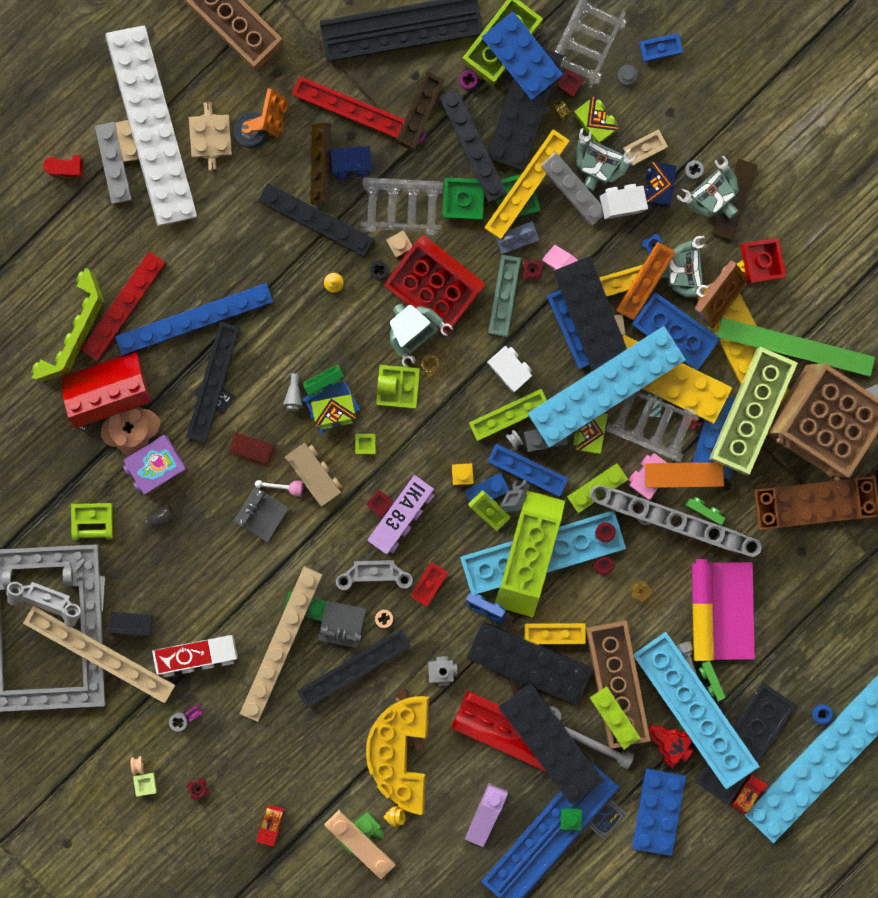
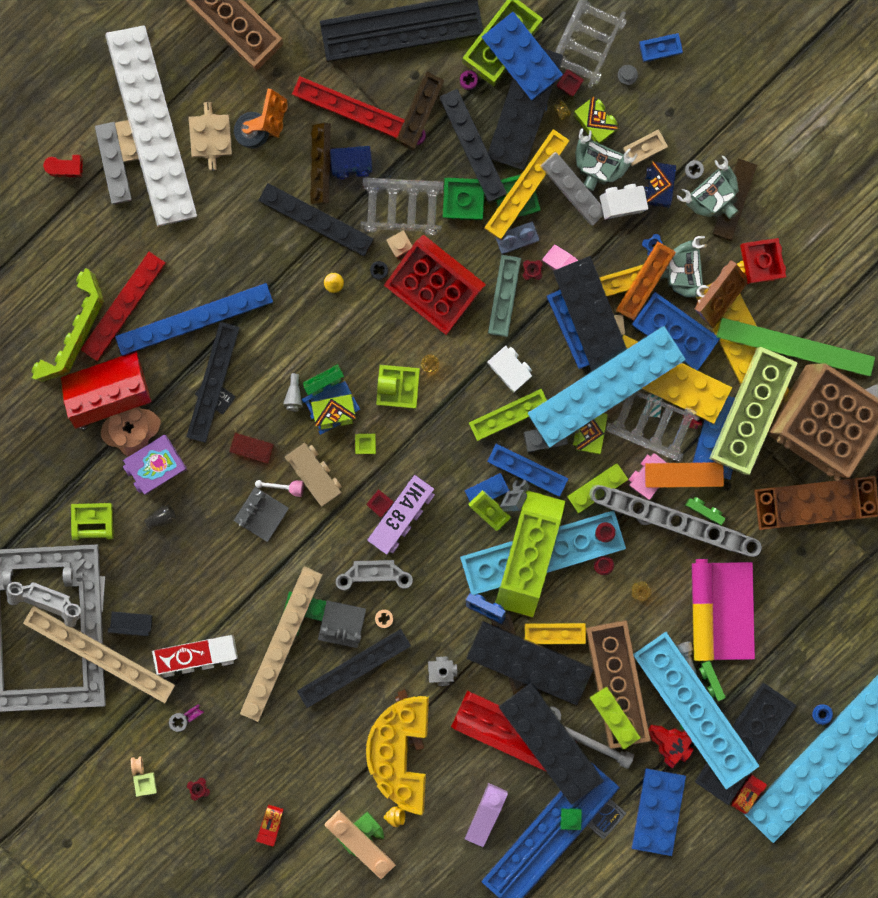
torso [390,304,453,367] -> none
red plate [410,562,448,607] -> none
yellow brick [452,464,473,485] -> none
light grey bush [506,430,524,450] -> none

